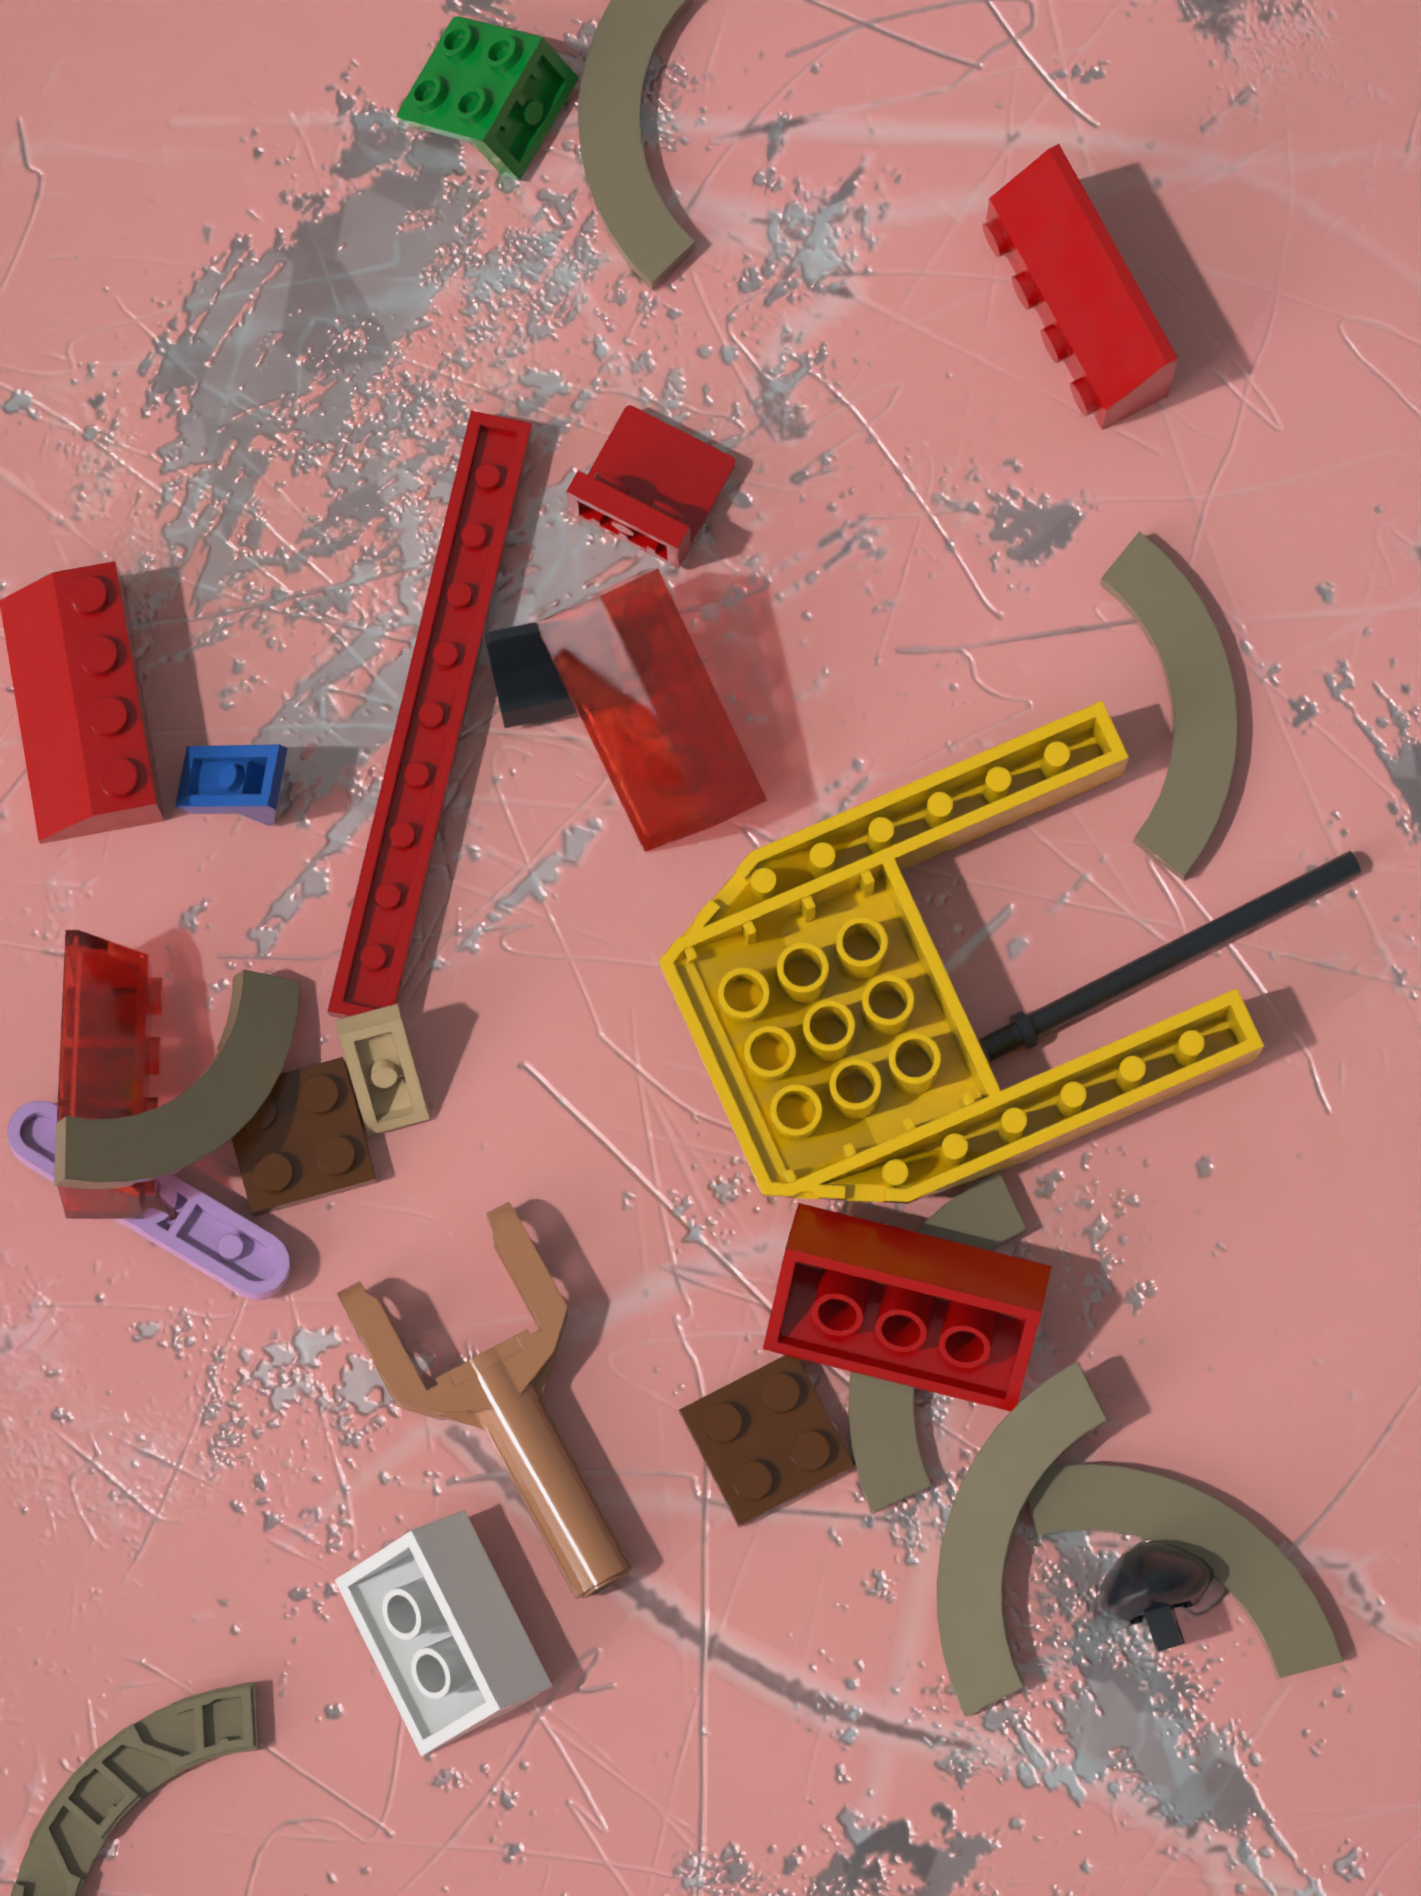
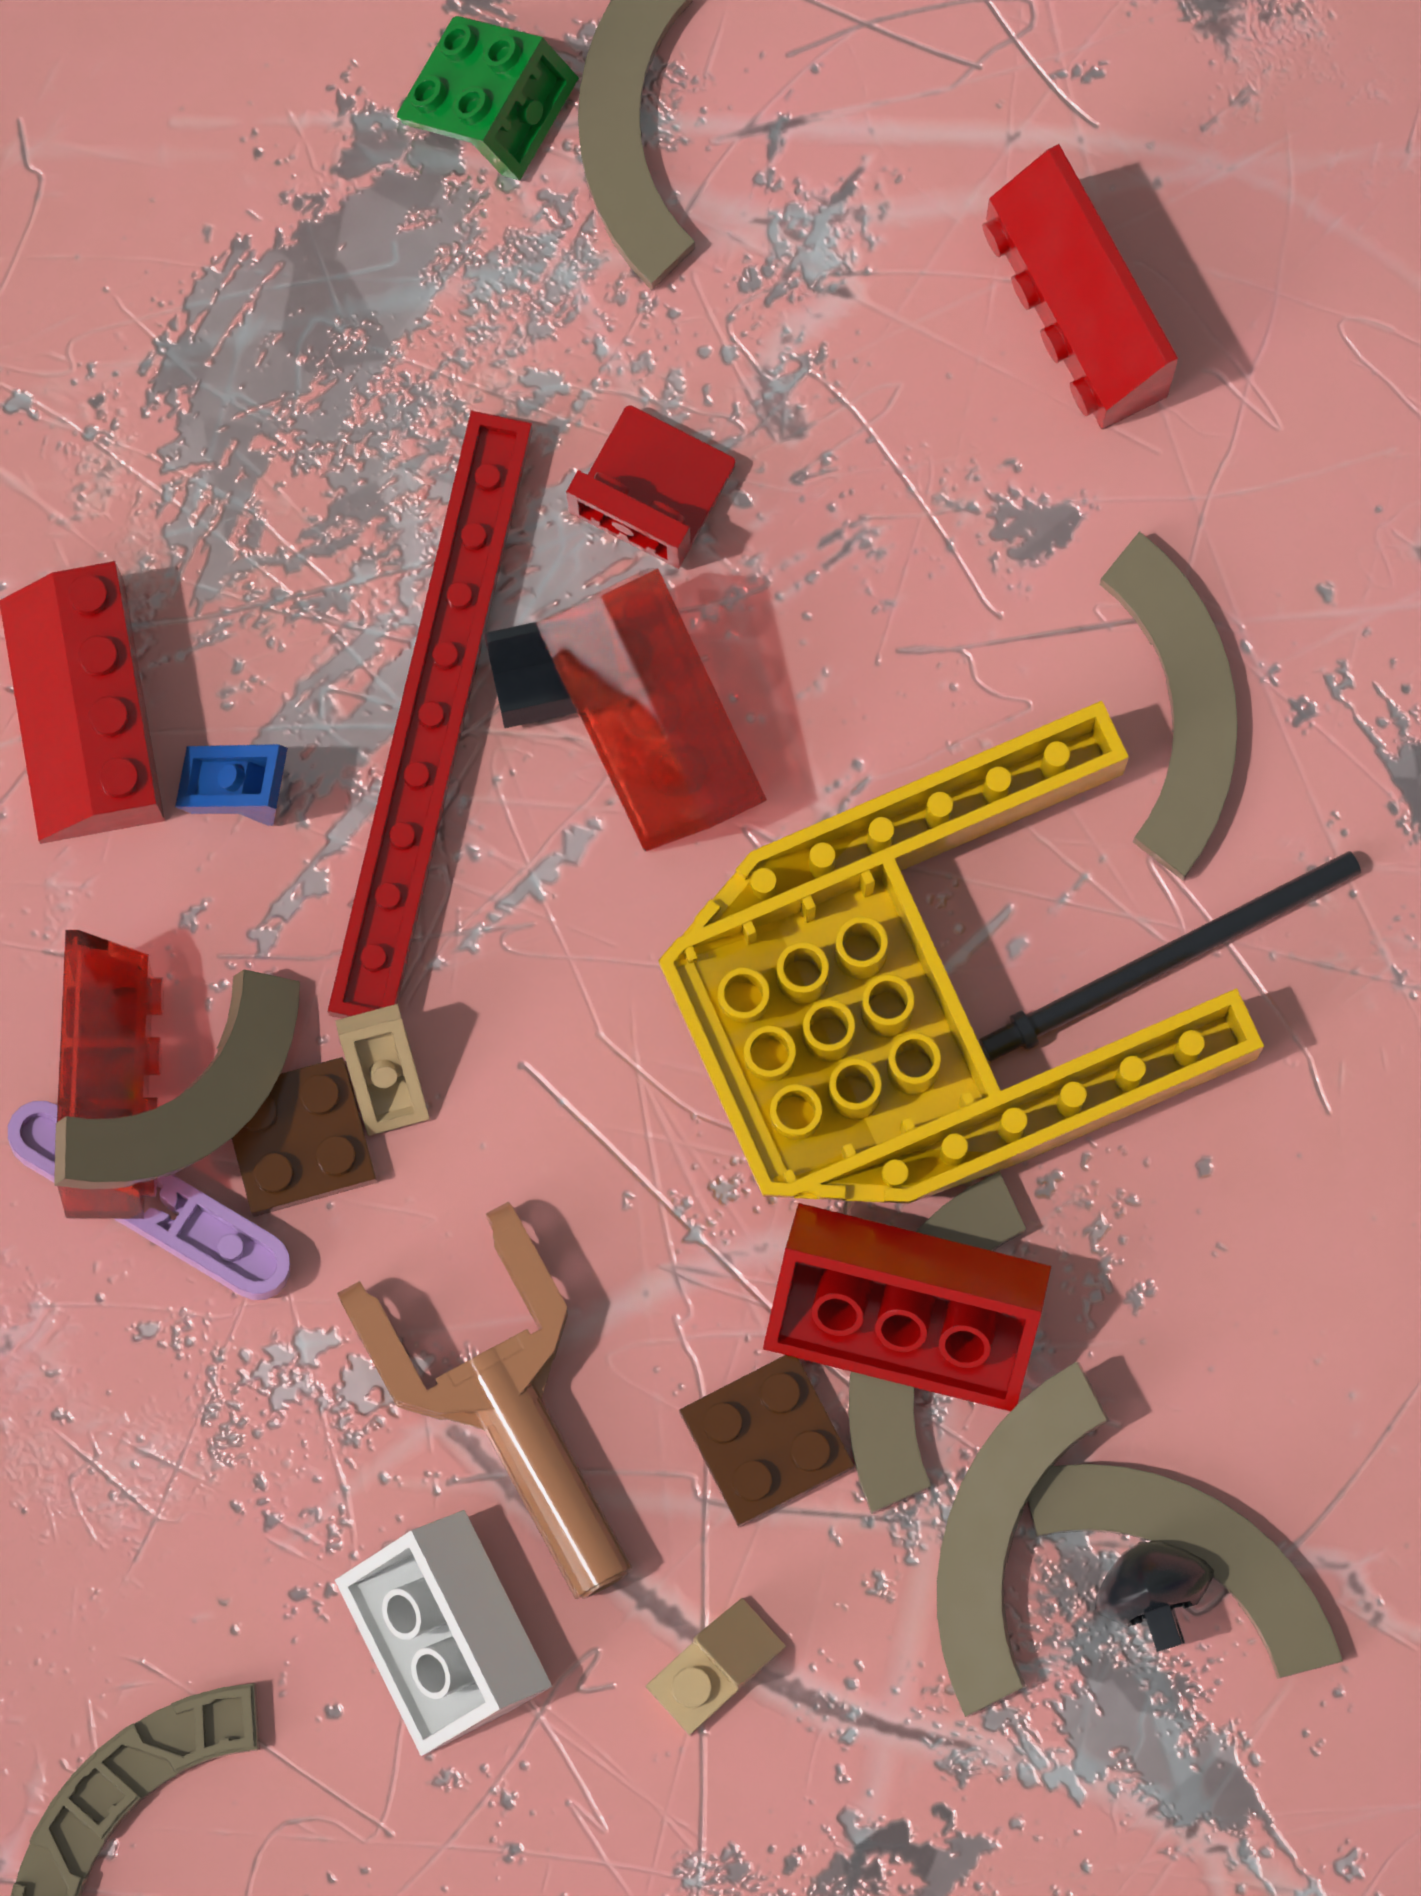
none -> tan slope [645,1598,786,1736]

